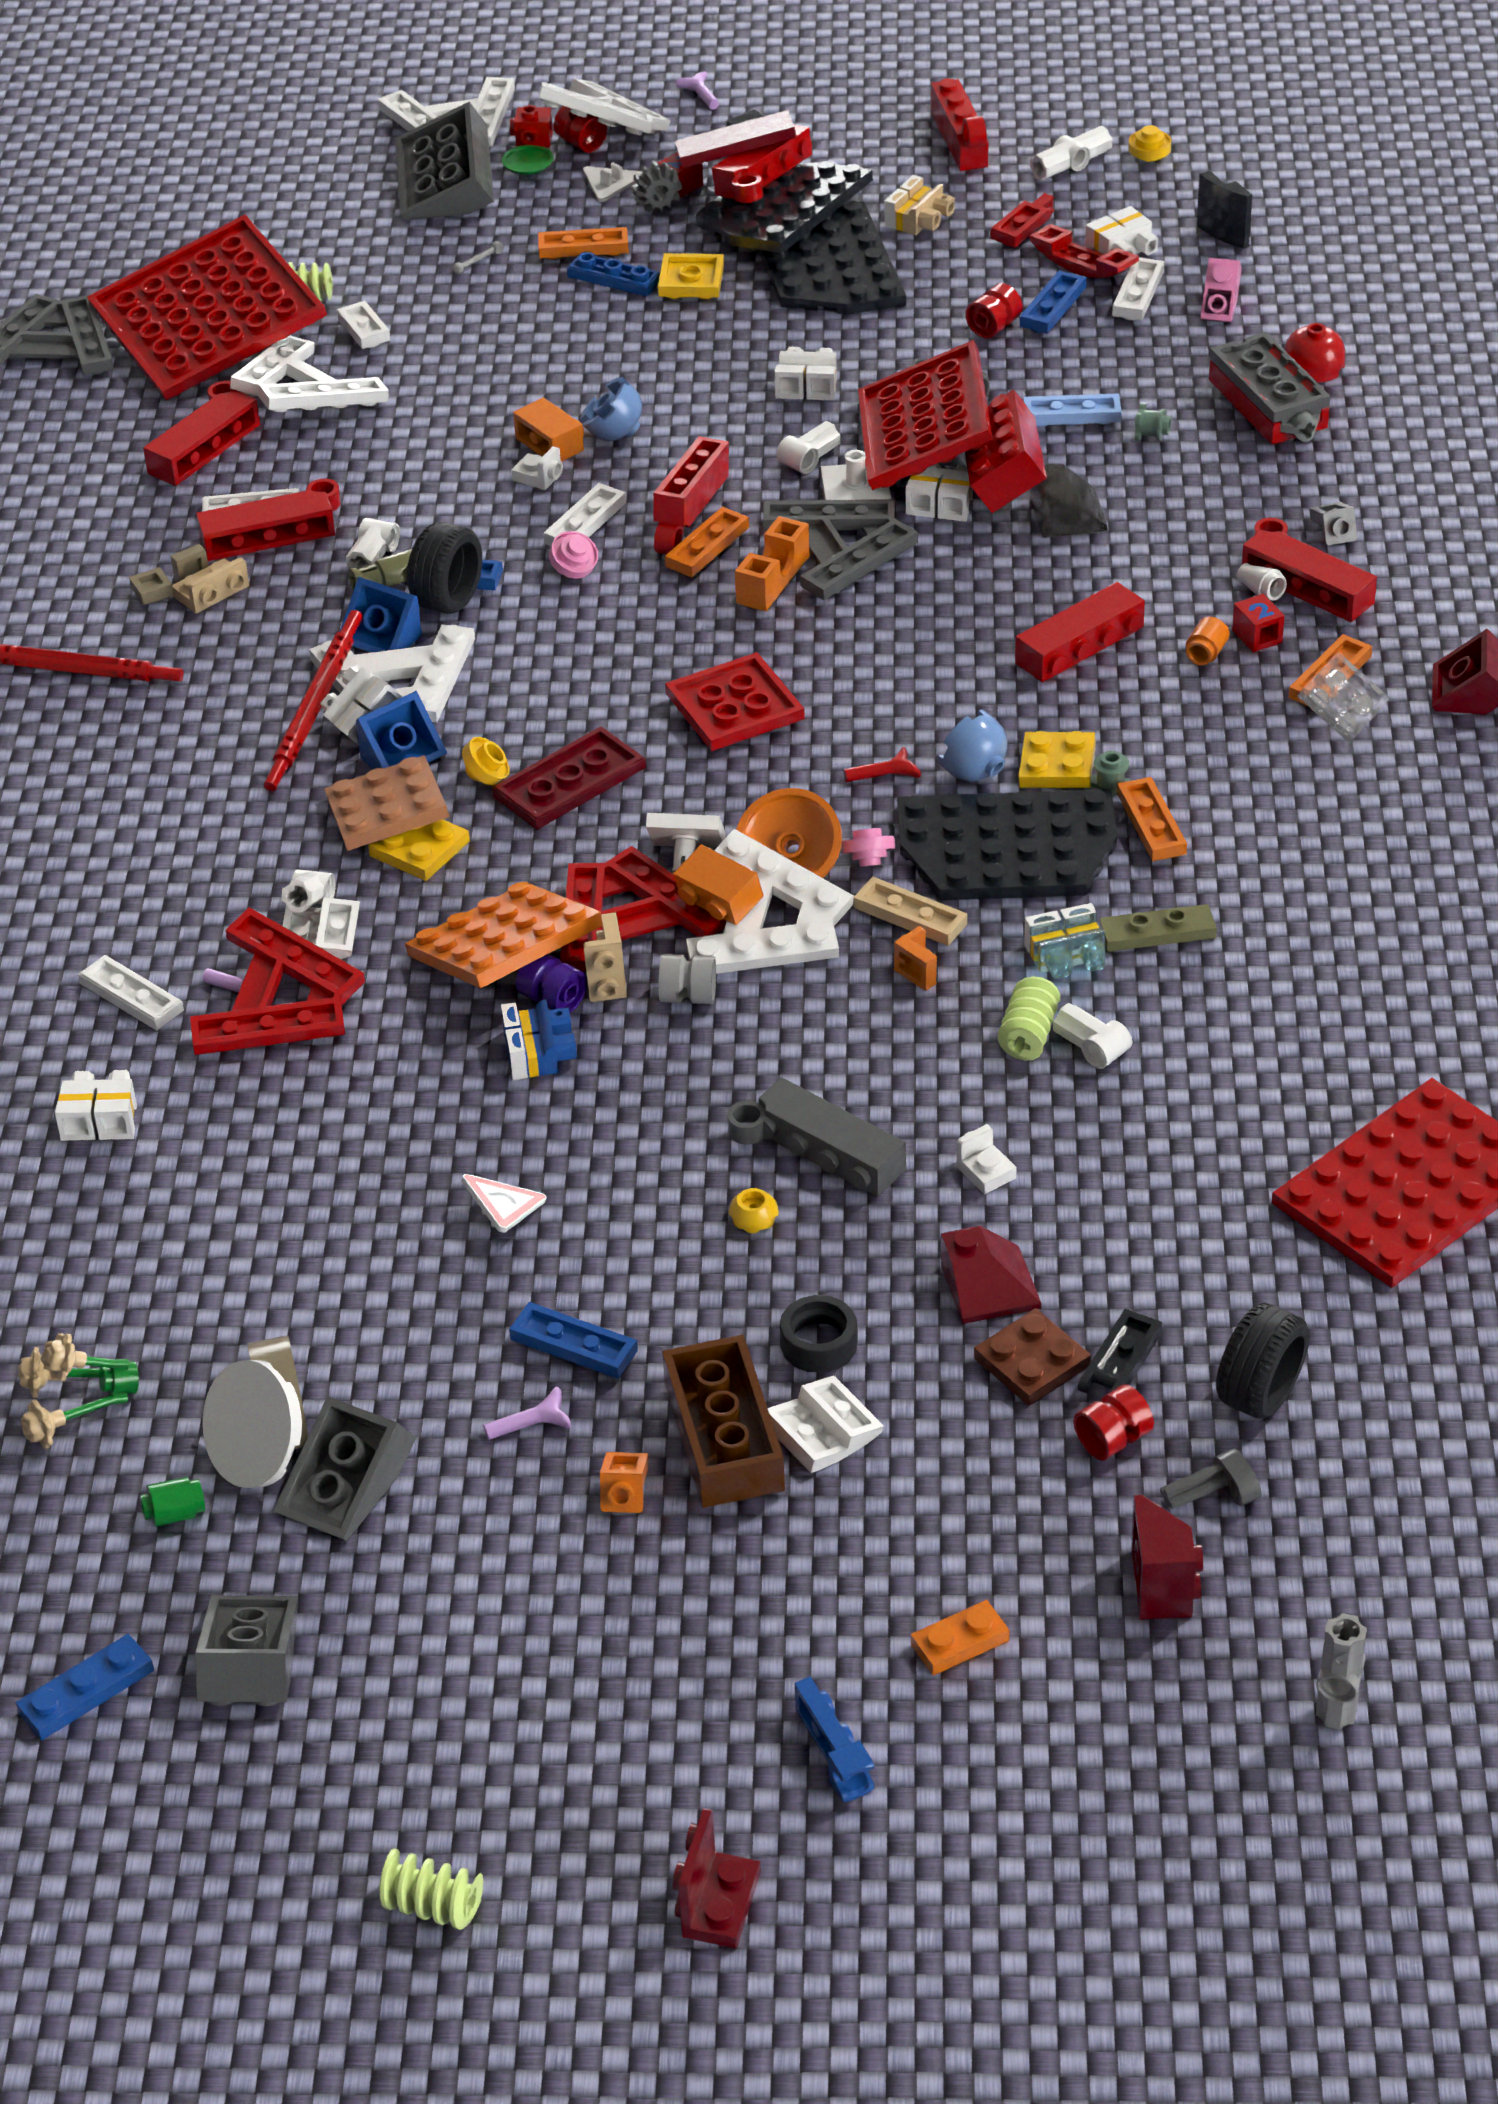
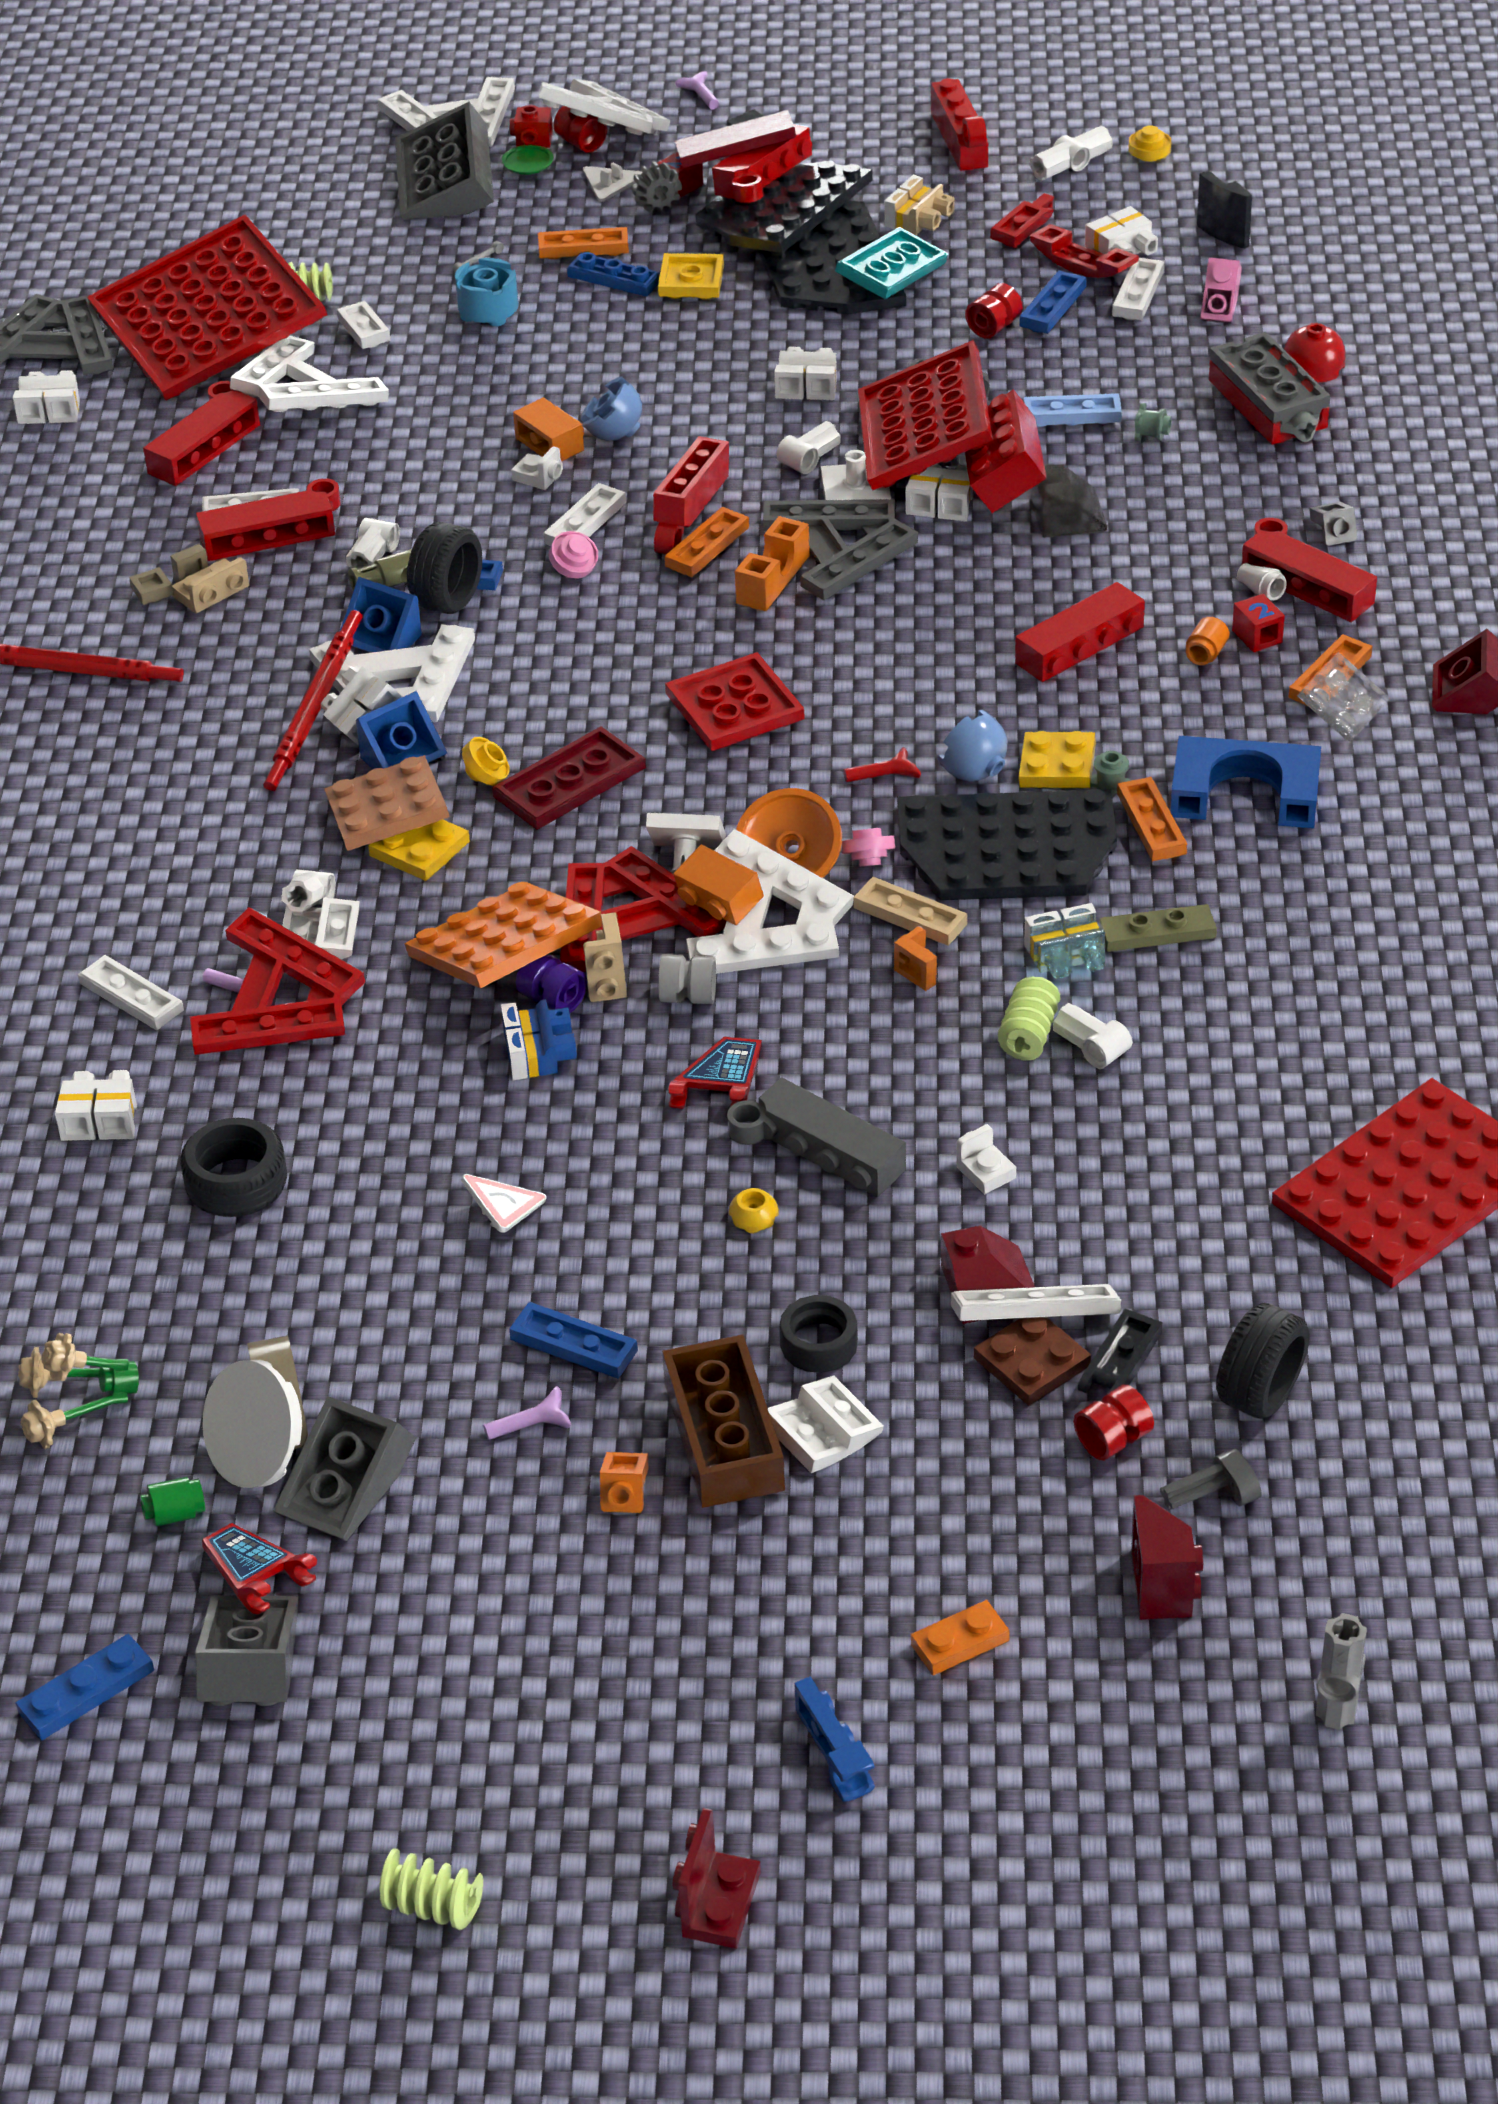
none -> white hips [13,371,80,424]
none -> black tyre [180,1118,287,1217]
none -> flag [202,1523,317,1614]
none -> dark azure brick [455,258,519,326]
none -> flag [668,1037,762,1109]
none -> teal tile [835,227,948,299]
none -> white tile [951,1284,1121,1321]
none -> blue arch [1170,735,1321,828]

